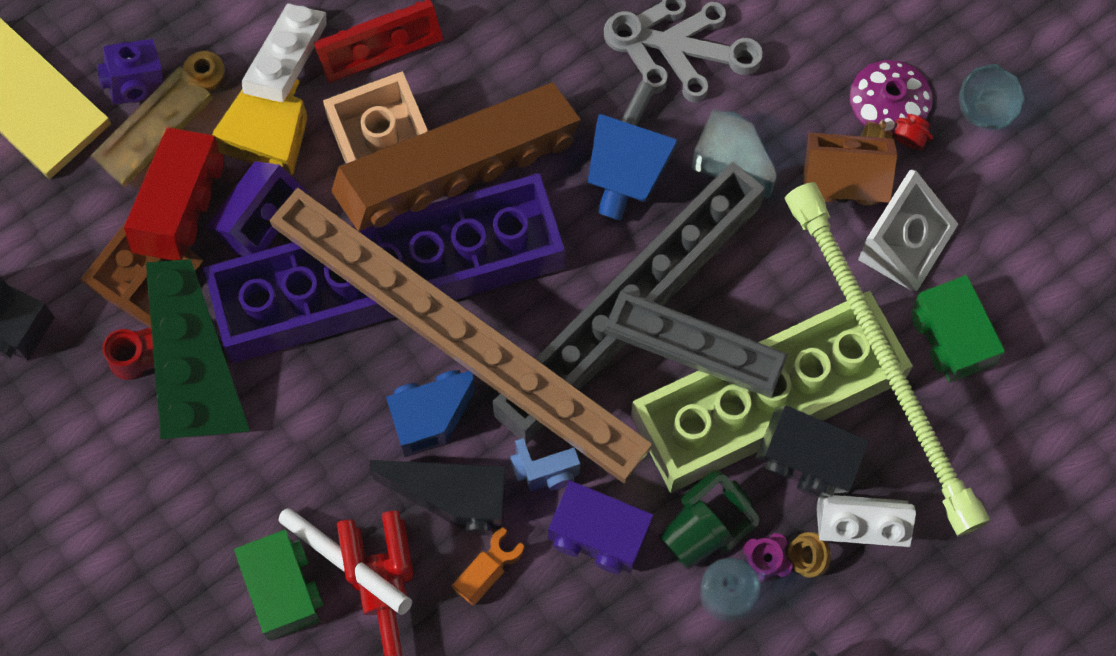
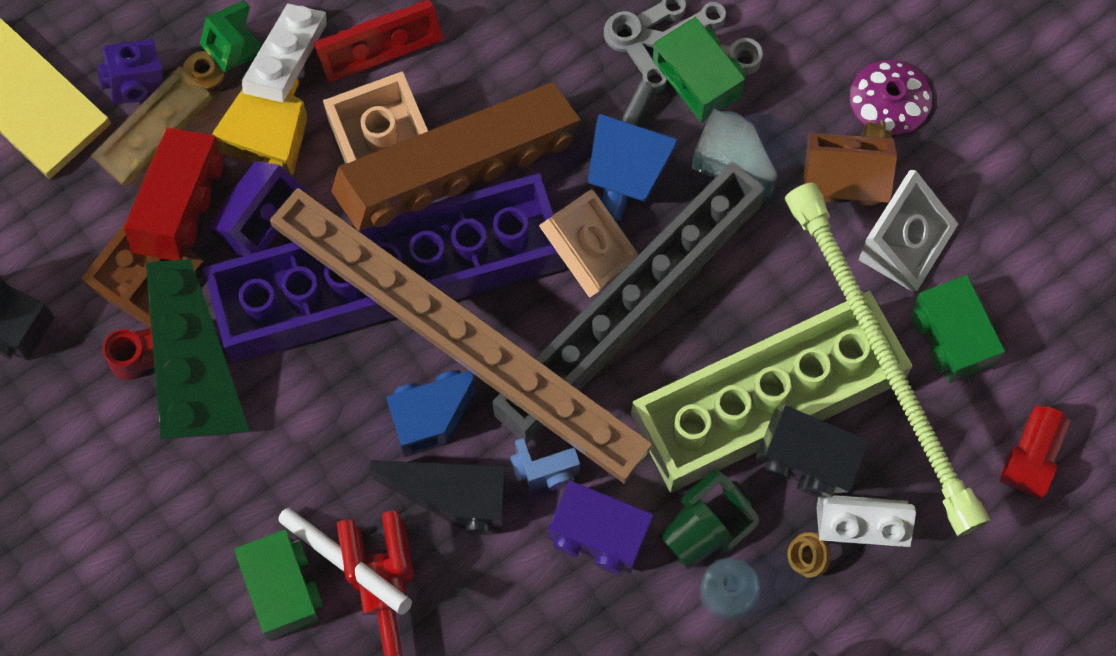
orange bar [451,528,525,606] -> none
dark grey tile [604,290,788,398] -> none
magenta plate [743,533,793,583] -> none
red plate [892,114,933,151] -> none
clear light blue hair [958,64,1024,132] -> none
none -> green panel [200,0,262,72]
none -> light nougat tile [539,189,639,298]
none -> green brick [653,16,745,123]
none -> red piece [999,405,1071,500]

